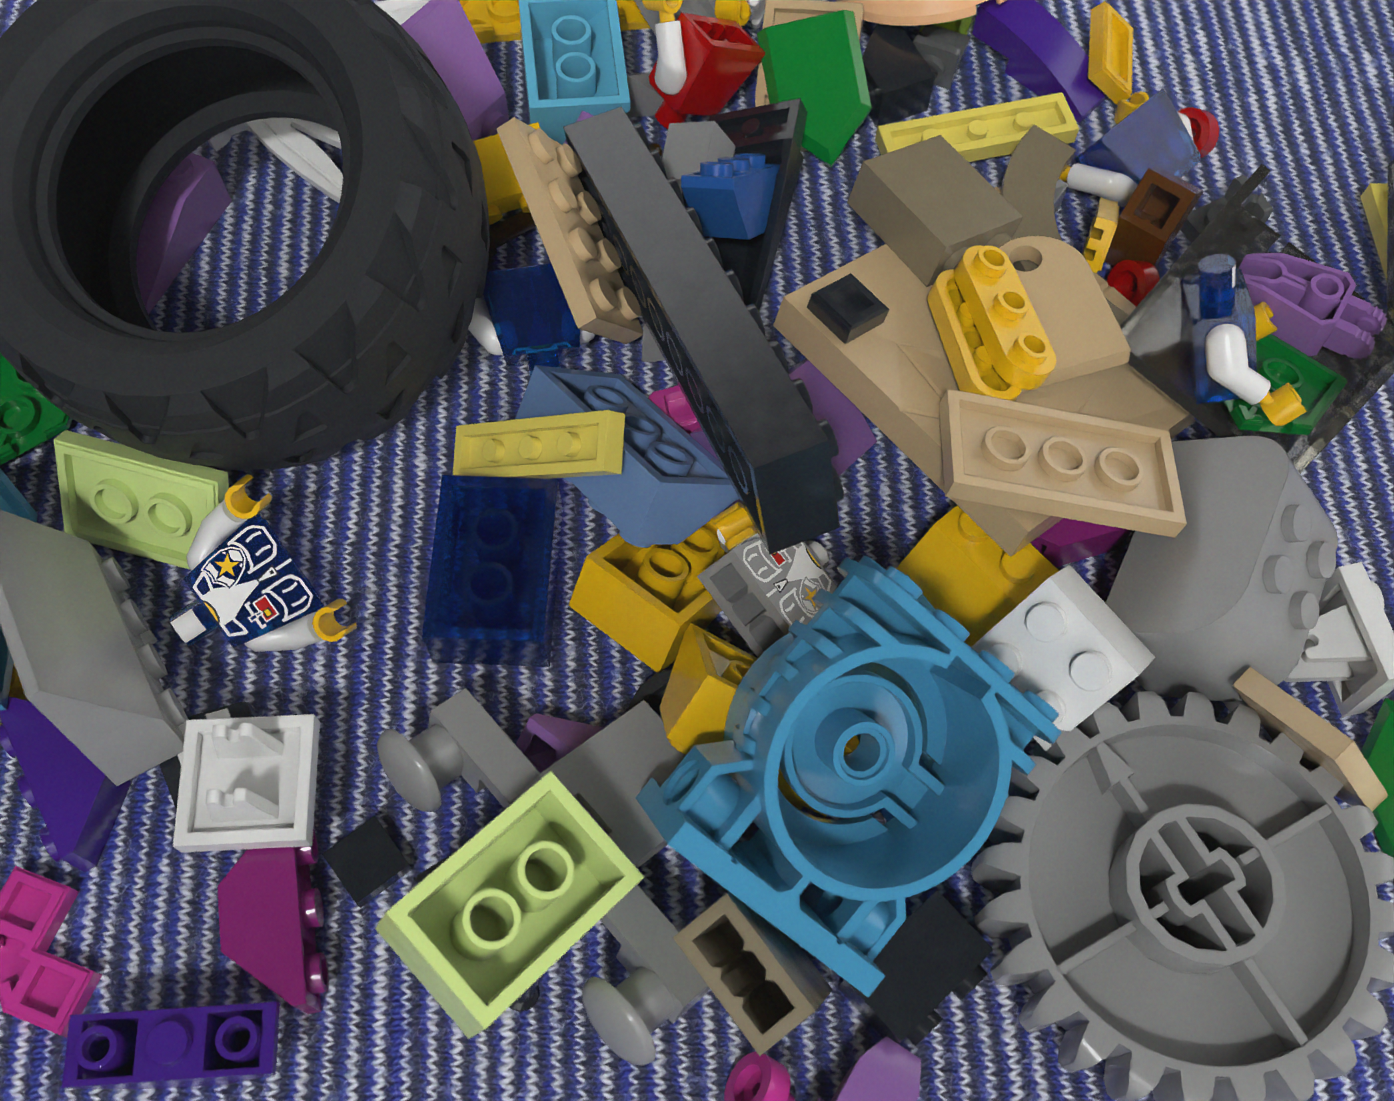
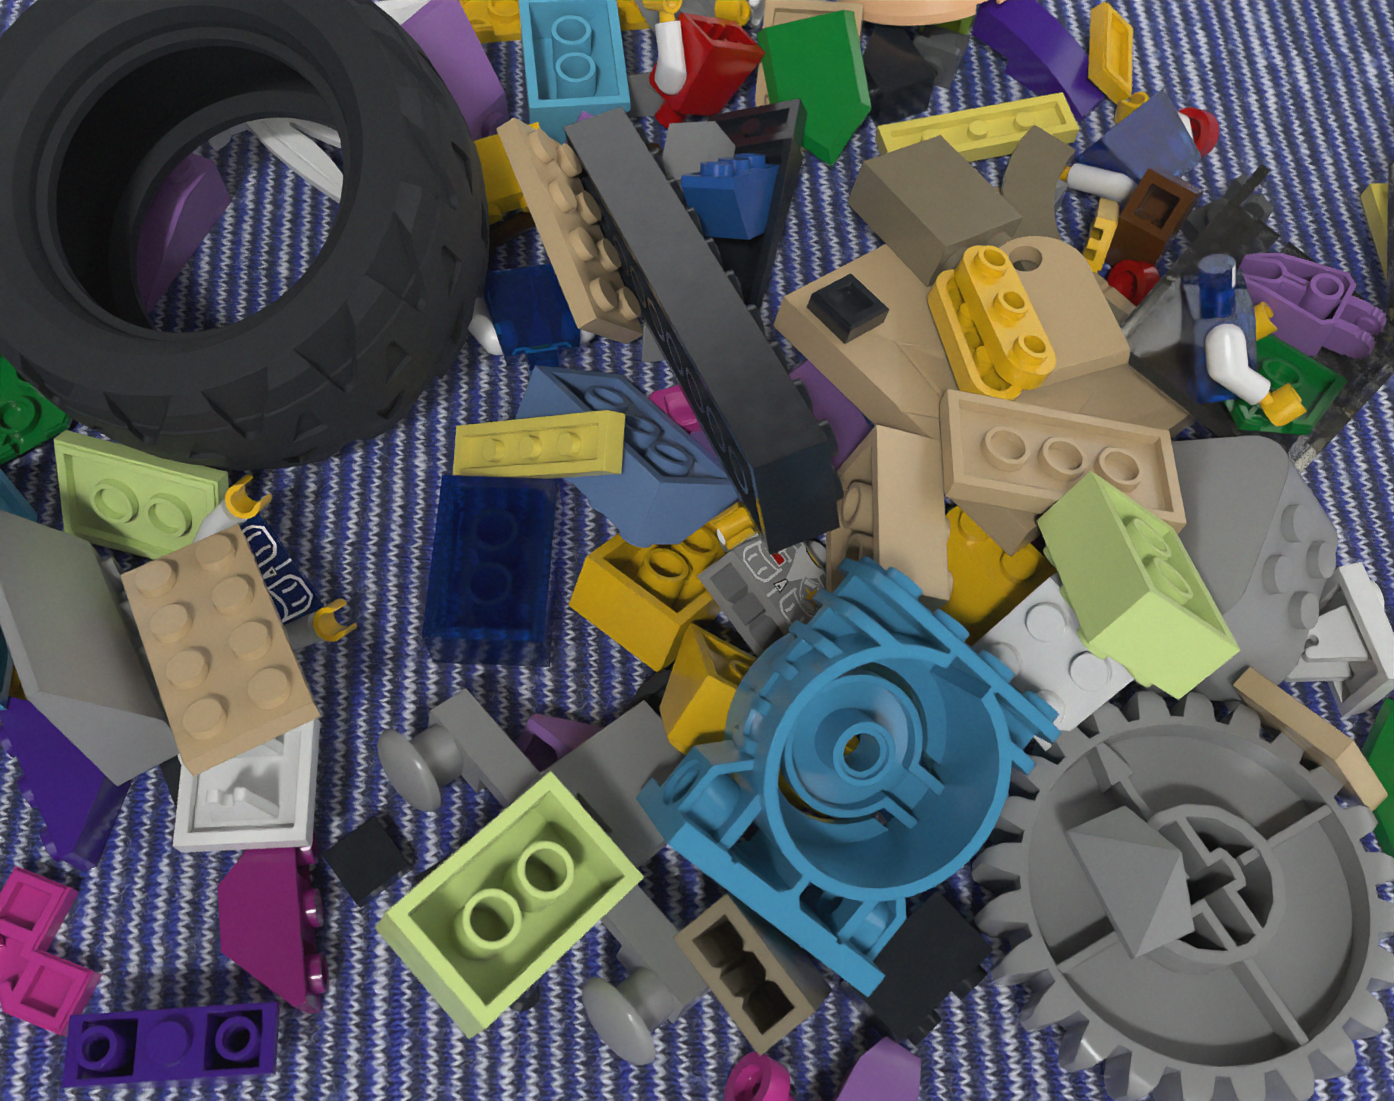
none -> tan plate [120,524,321,777]
none -> tan slope [826,424,953,613]
none -> yellowish green brick [1037,471,1241,700]
none -> light grey slope [1064,806,1195,960]

